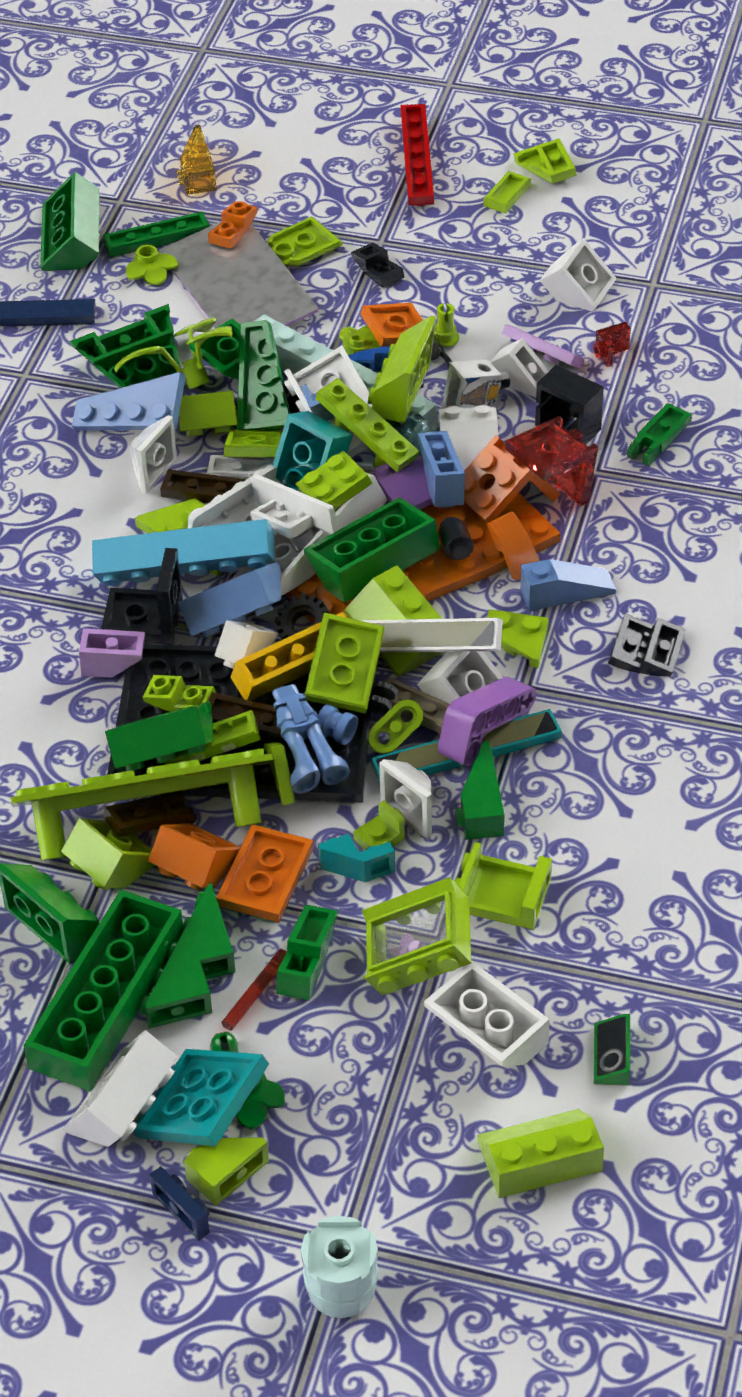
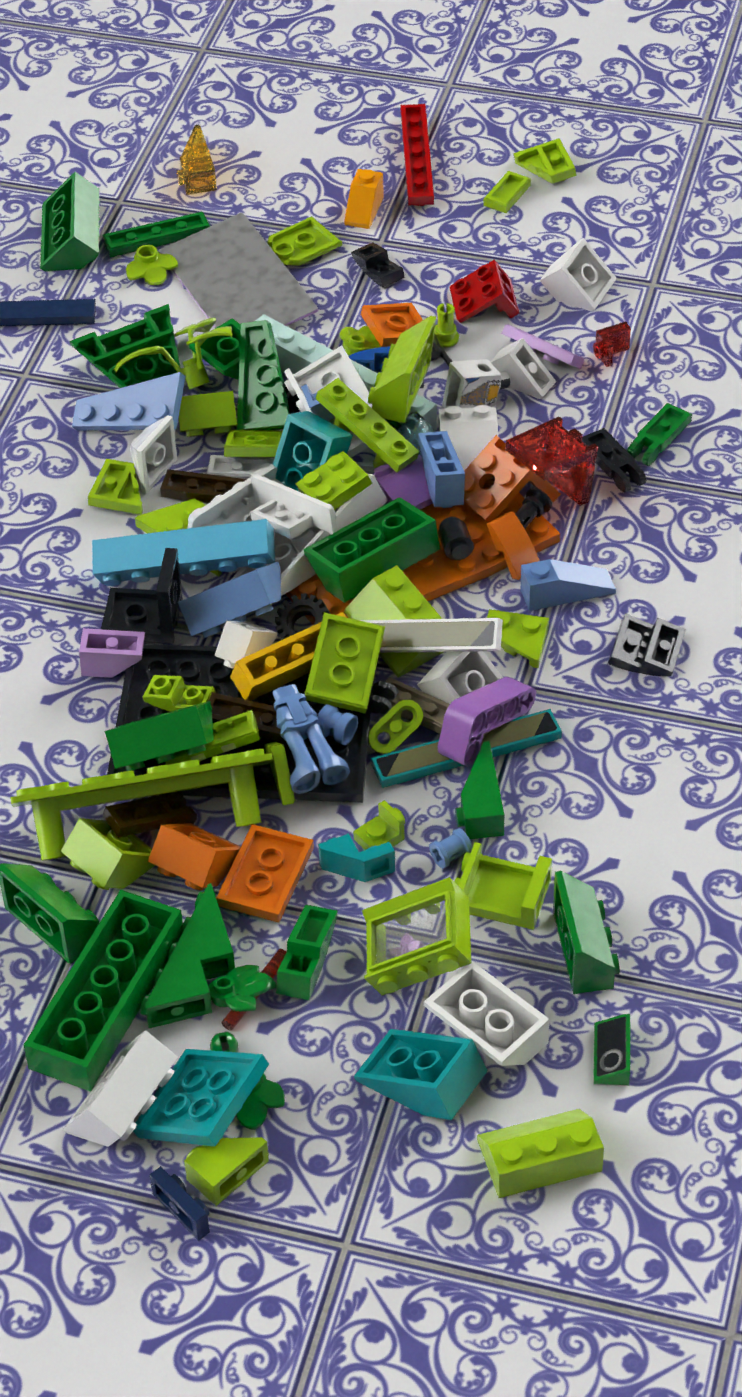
orange slope [208,201,258,249] -> none
light aqua piece [301,1216,379,1318] -> none
white slope [380,759,432,839] -> none
black piece [535,365,604,448] -> none
none -> lime wing [87,459,143,515]
none -> green plate [208,965,276,1012]
none -> light orange slope [344,169,384,229]
none -> teal slope [354,1029,488,1120]
none -> medium blue bush [429,828,472,869]
none -> red bracket [449,259,520,323]
none -> black pin [515,488,552,530]
none -> green slope [553,871,620,994]
none -> black hinge [579,428,647,493]

